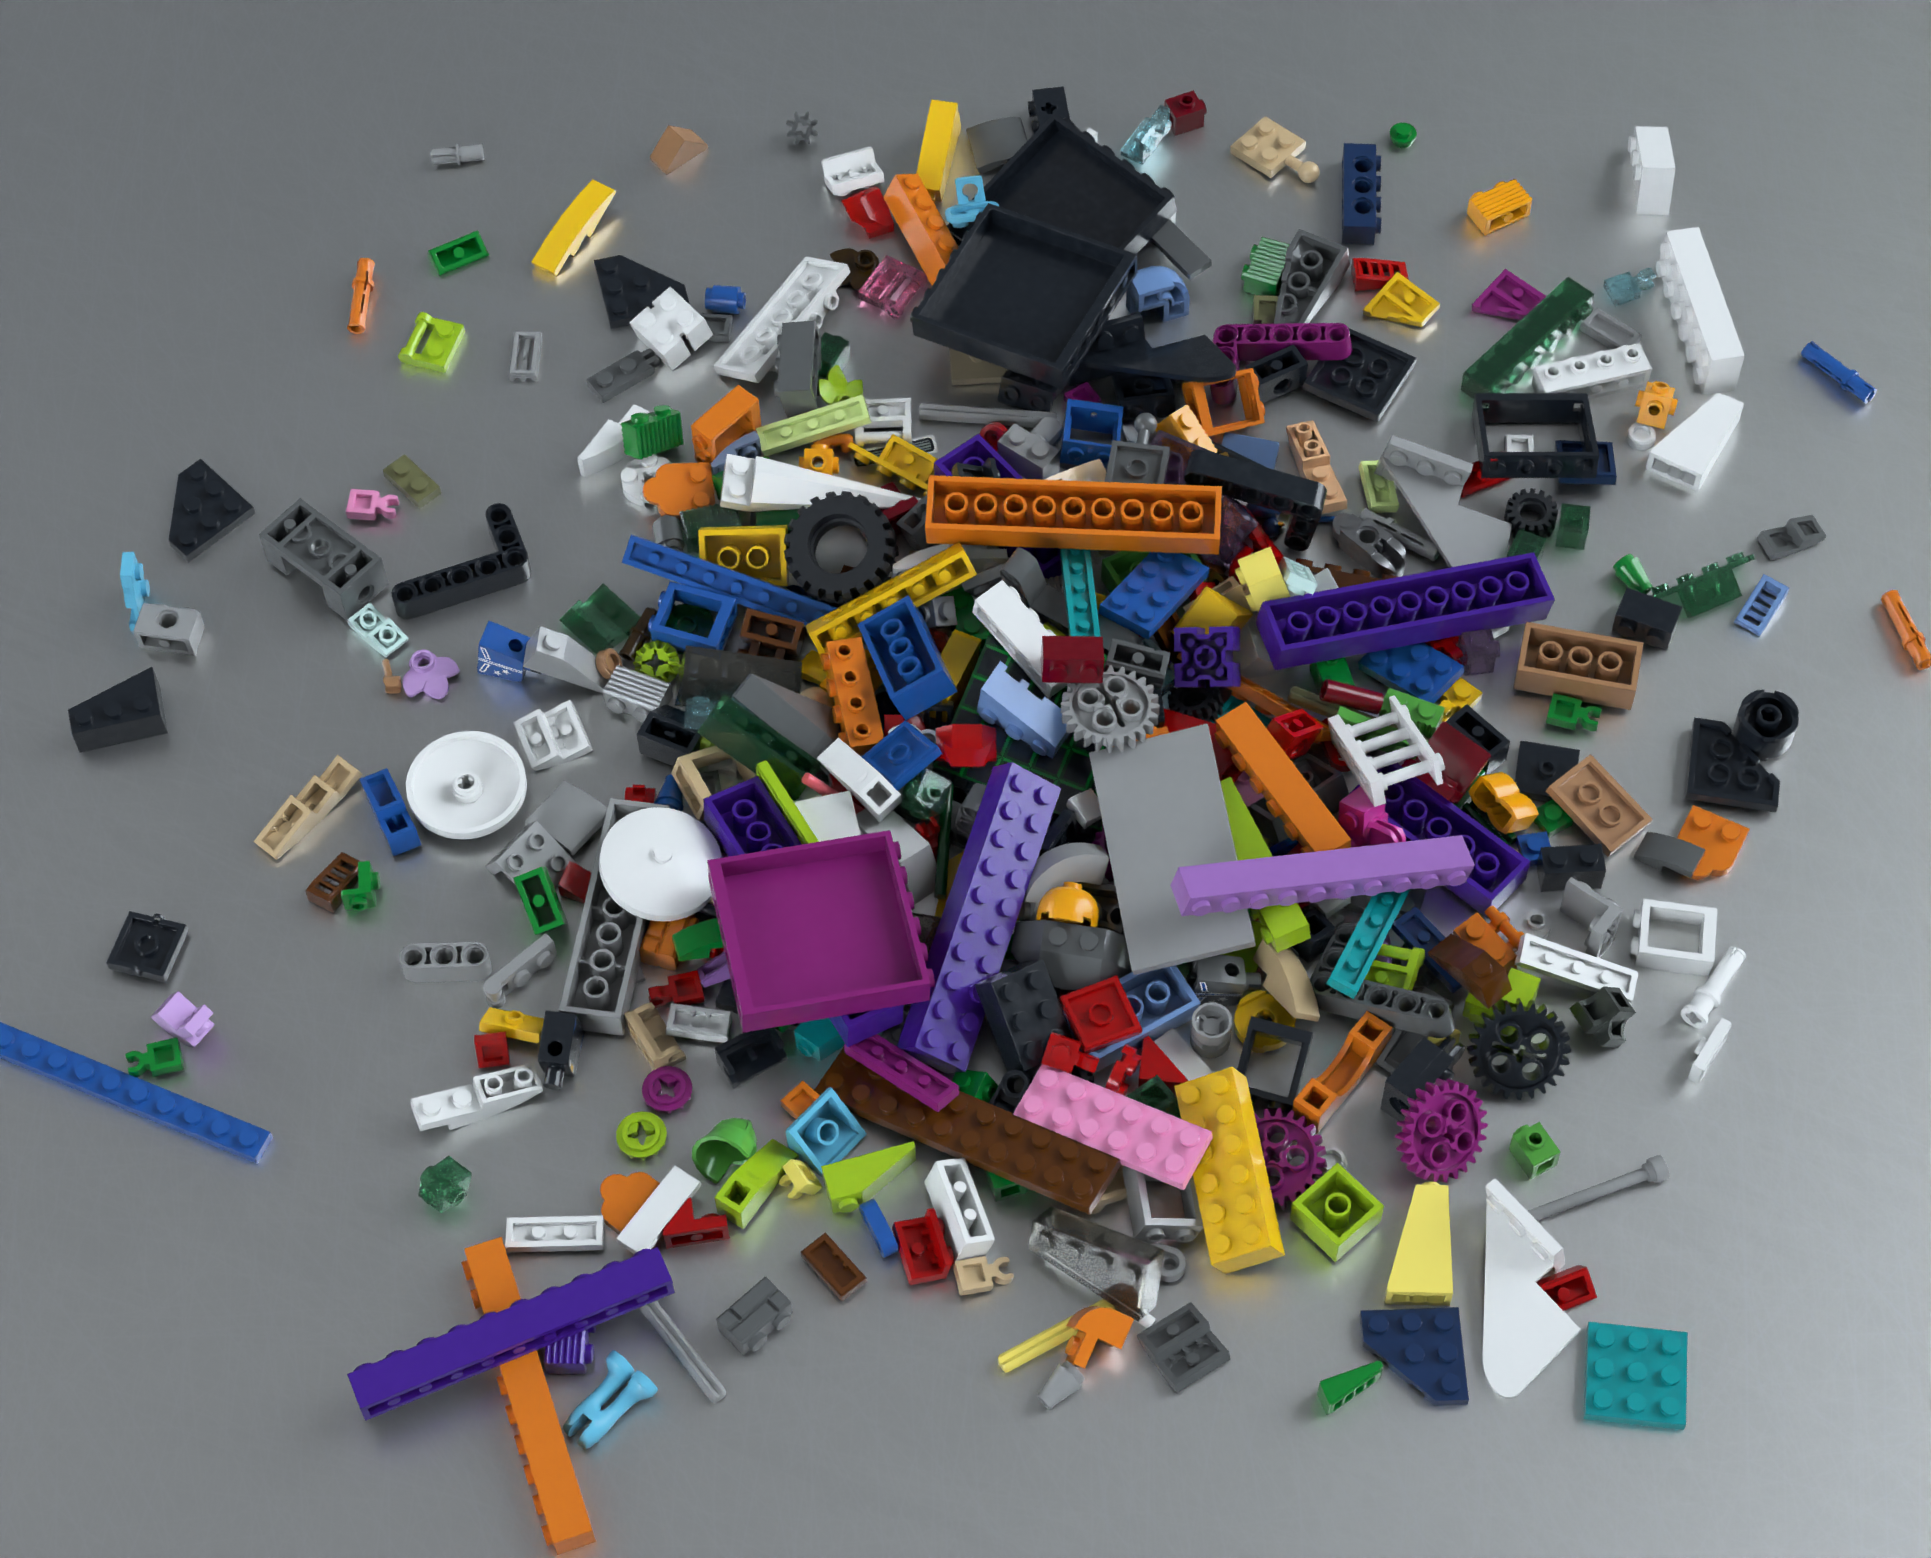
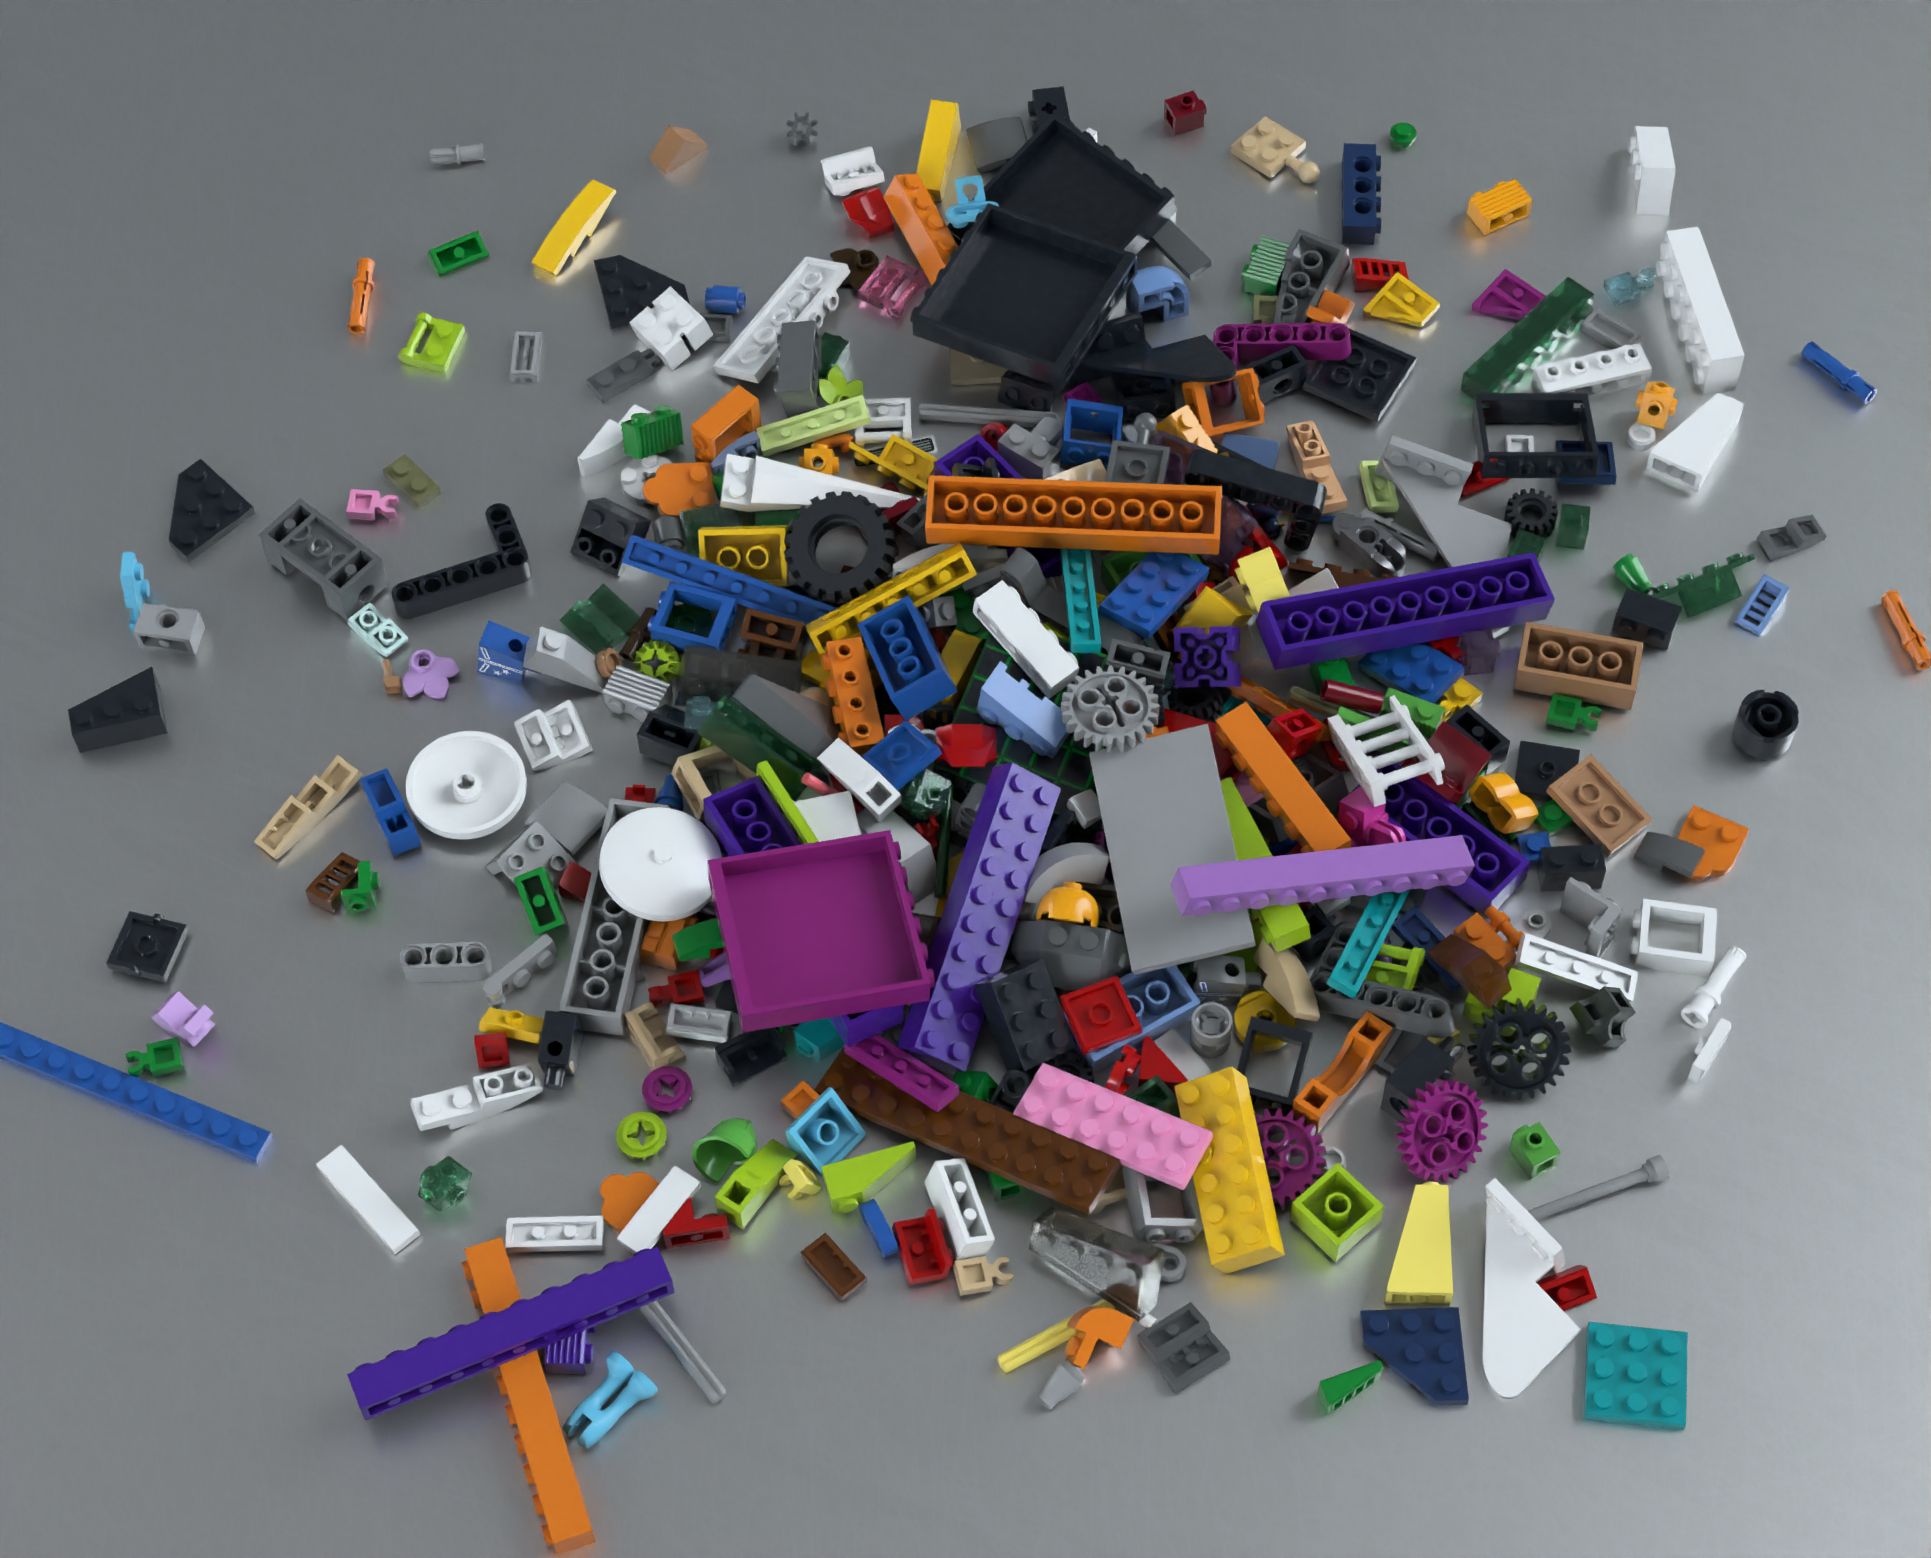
dark grey brick [716,1277,793,1355] -> none
dark red brick [1041,636,1104,683] -> none
red plate [1041,1032,1100,1074] -> none
clear light blue bracket [1120,105,1172,165] -> none
light aqua plate [1278,556,1318,596] -> none
black plate [1685,717,1780,812] -> none
none -> white tile [316,1145,420,1254]
none -> black slope [570,497,652,576]
none -> orange brick [1306,289,1355,324]

